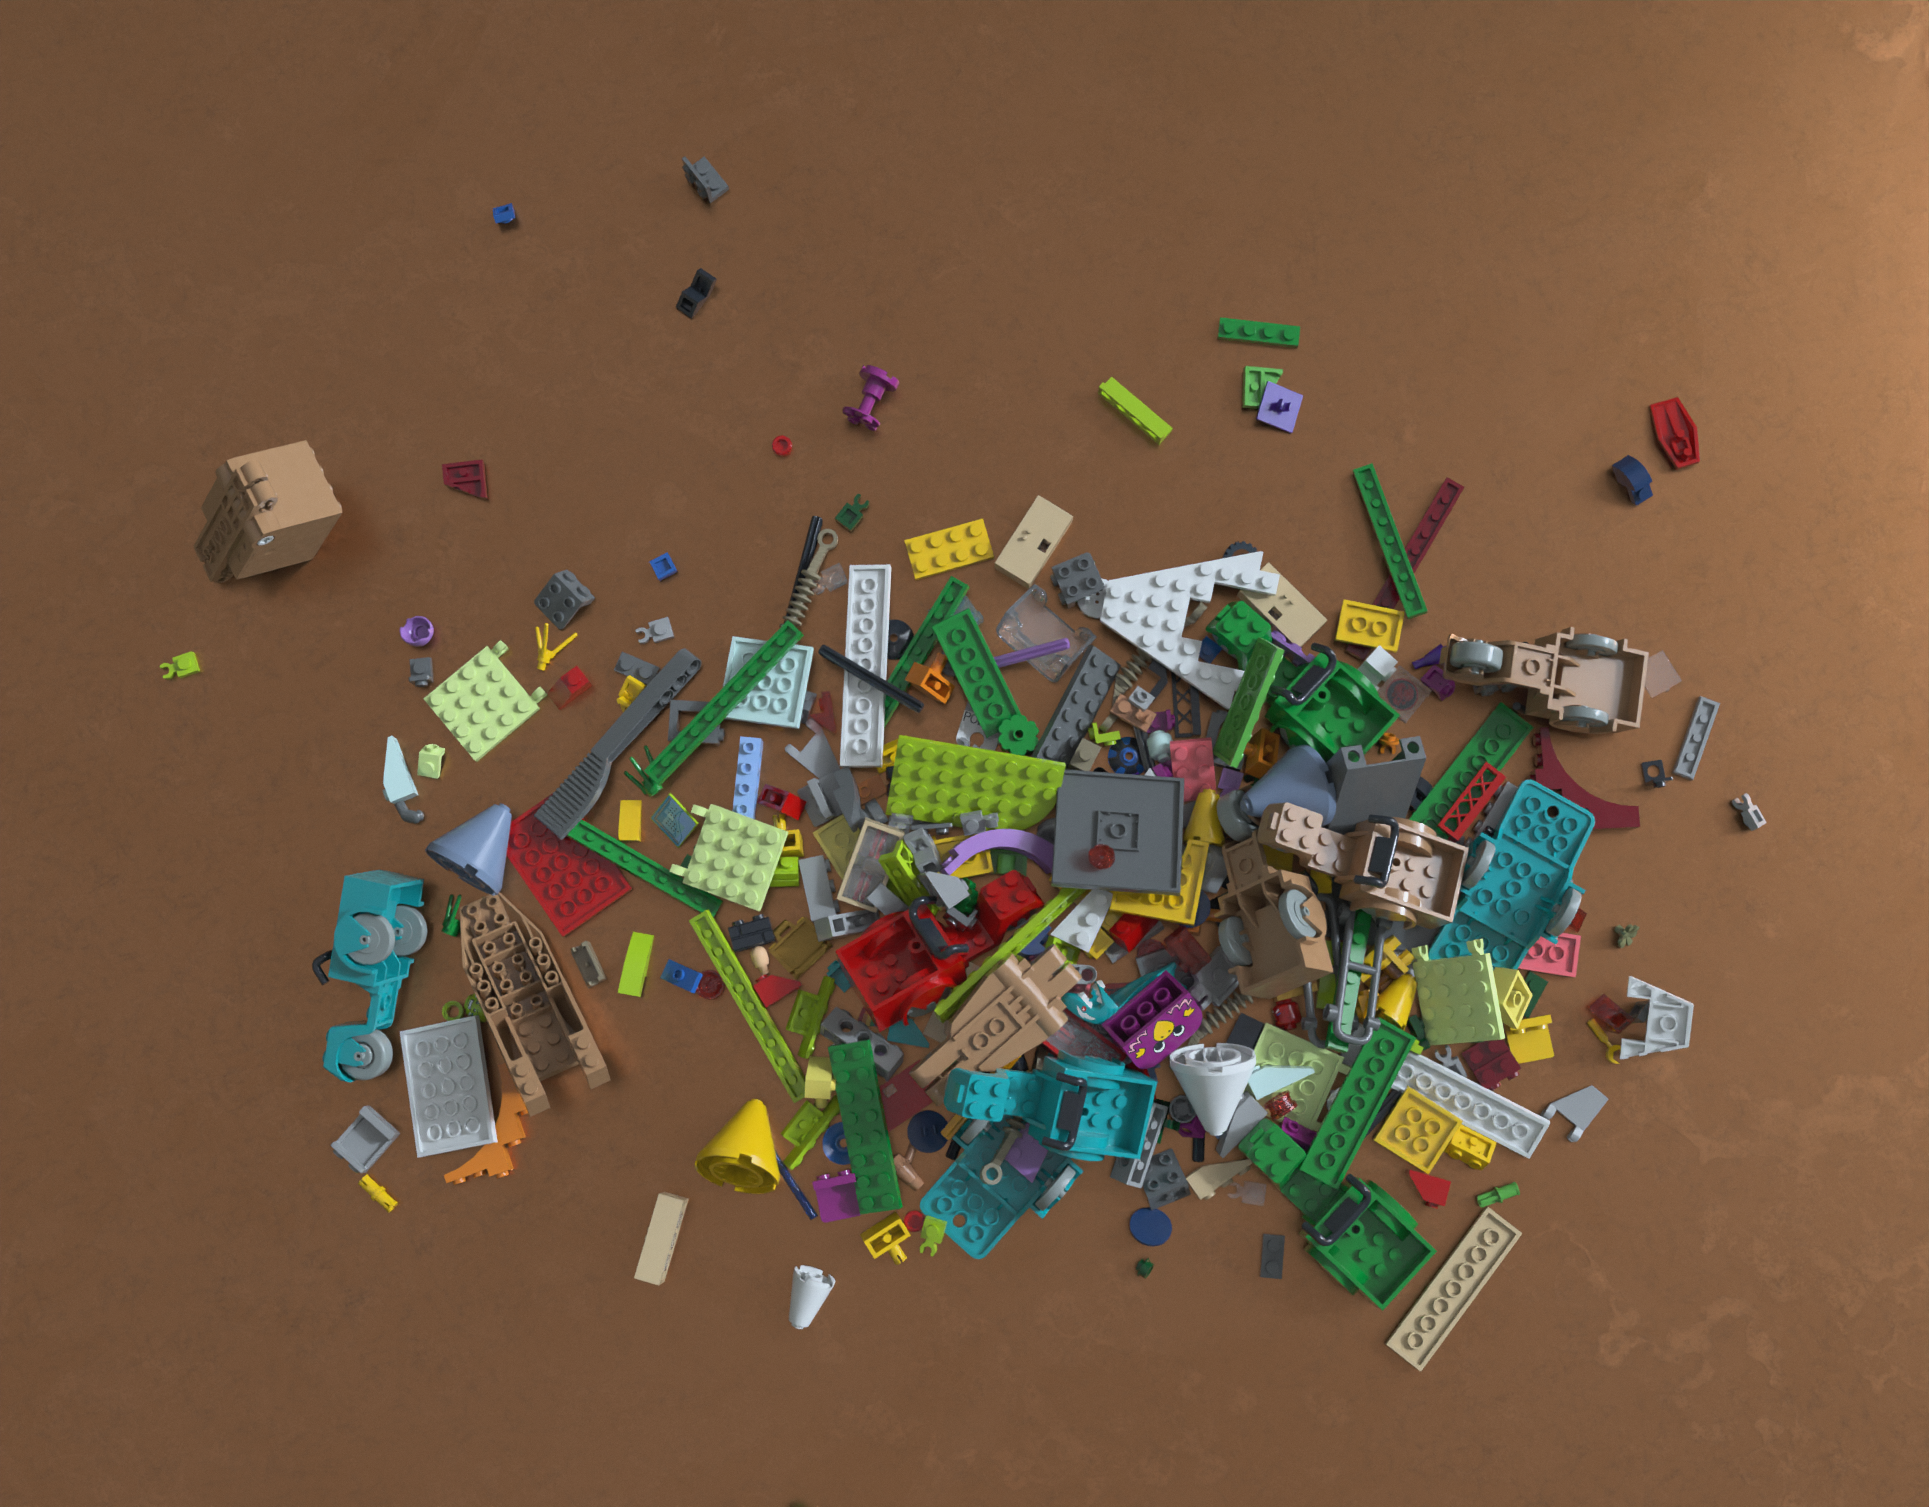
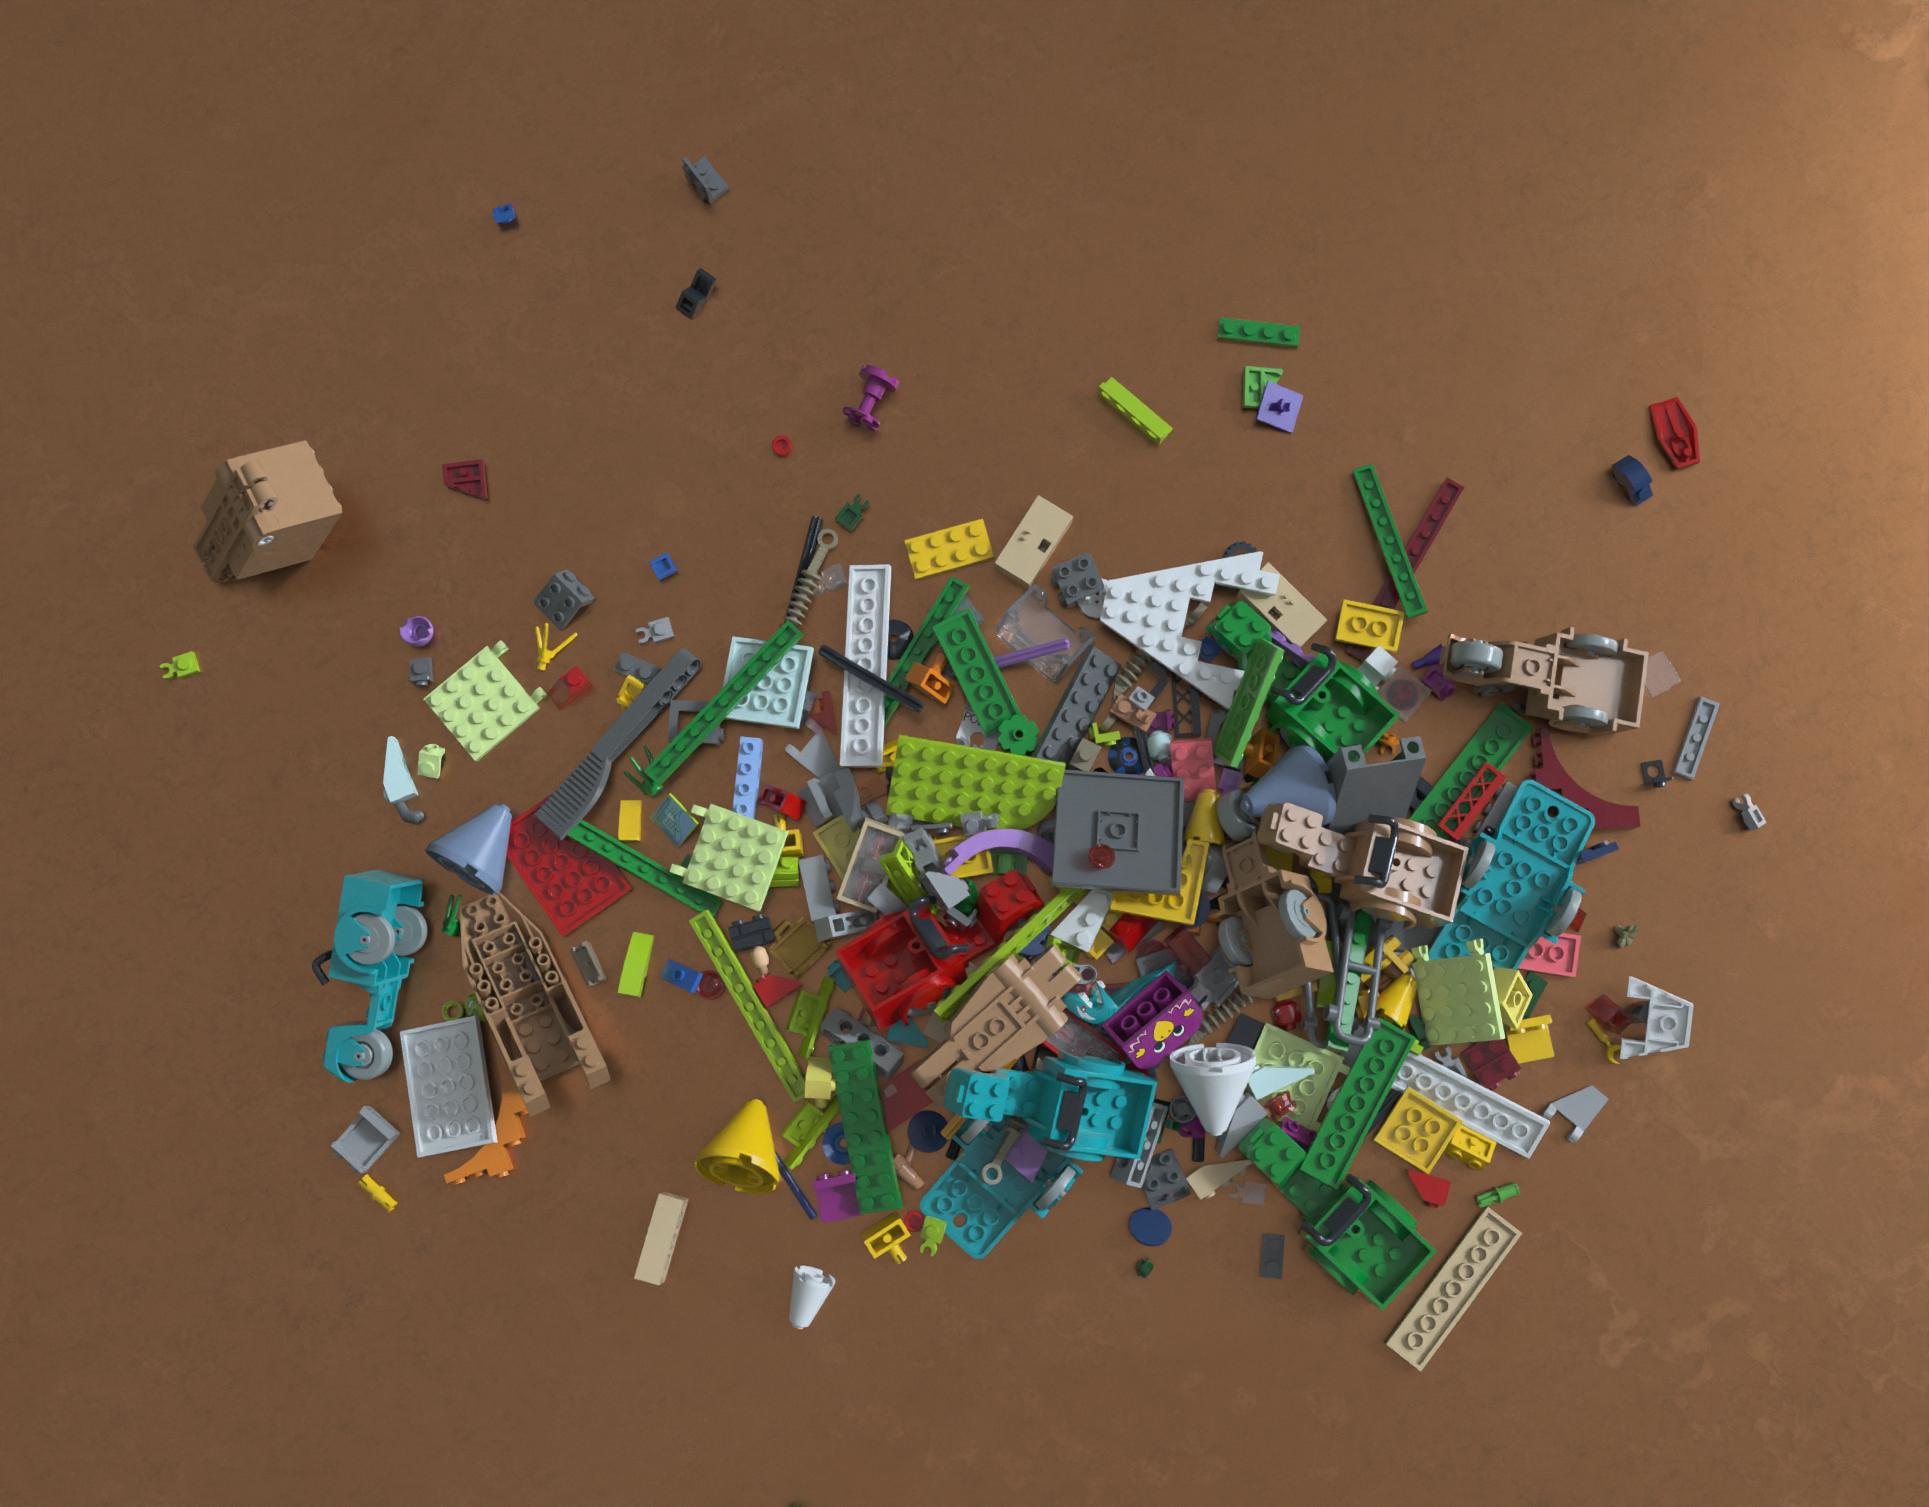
none -> dark blue plate [1576,840,1619,865]

